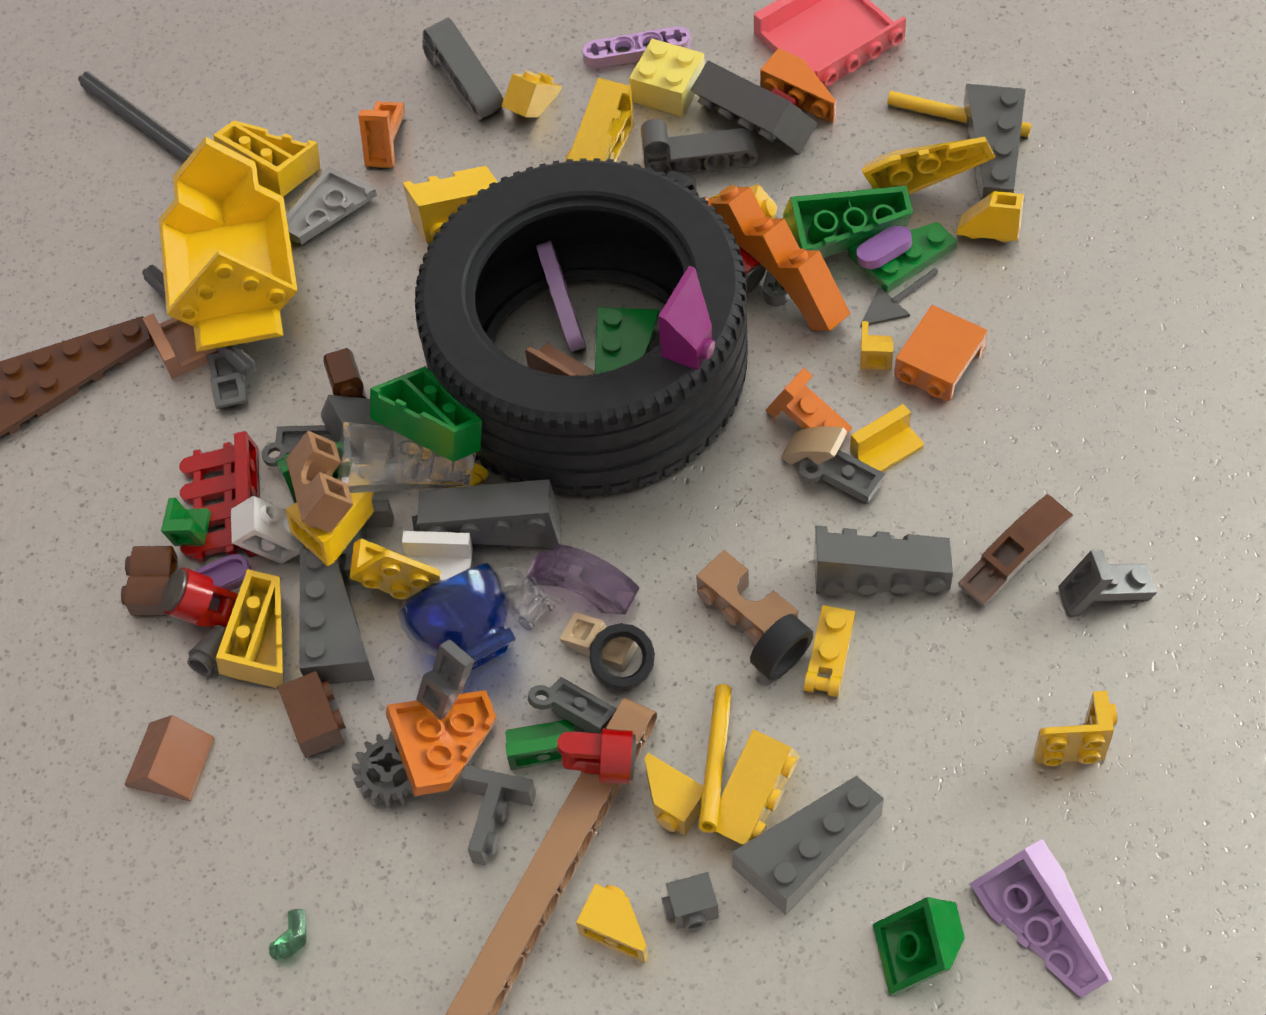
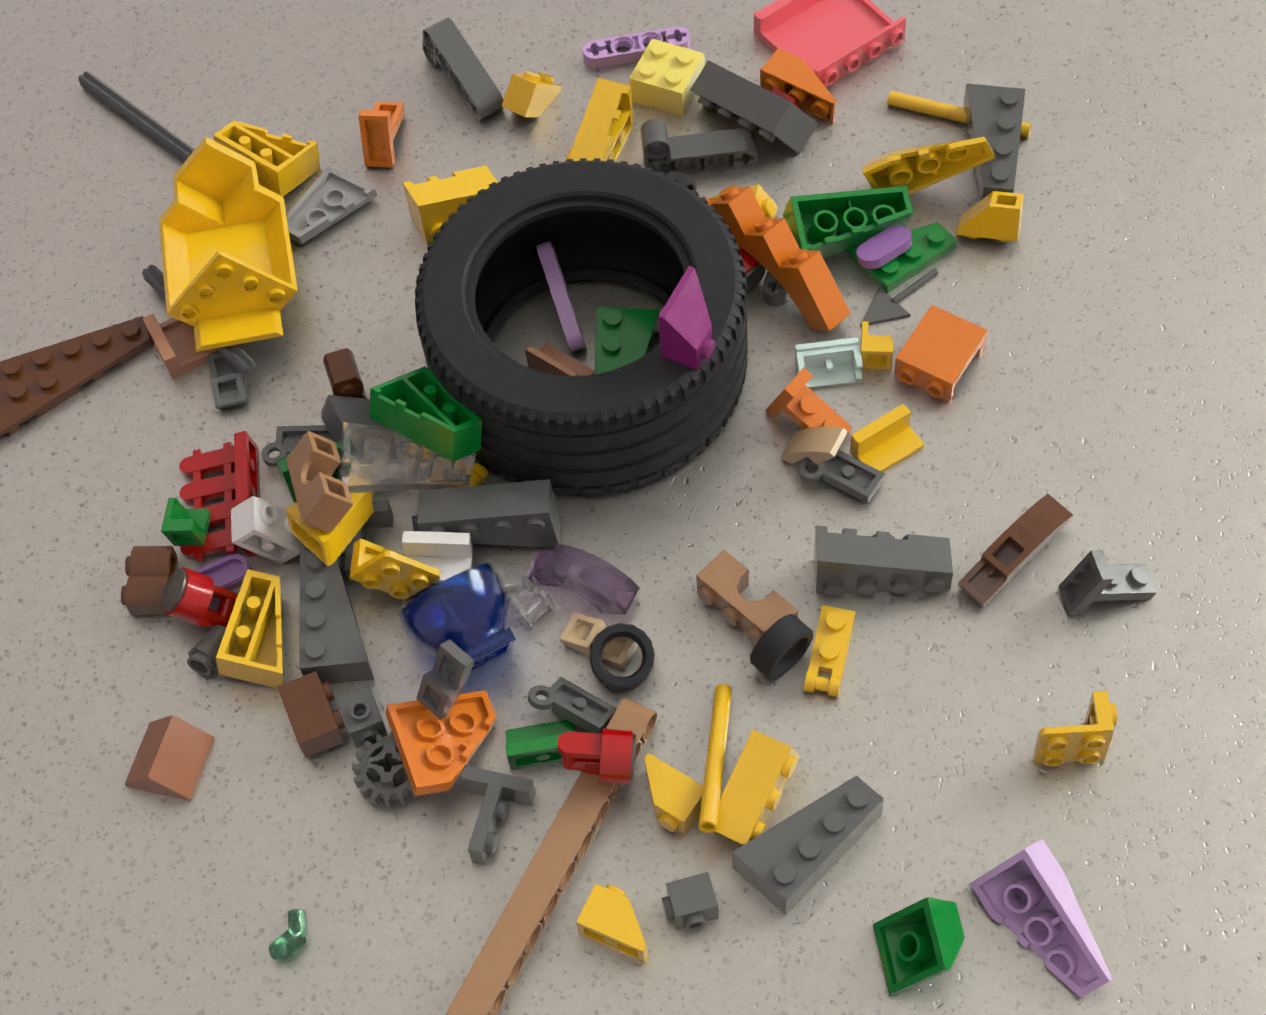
none -> dark grey brick [337,686,388,748]
none -> light aqua hinge [795,337,863,390]

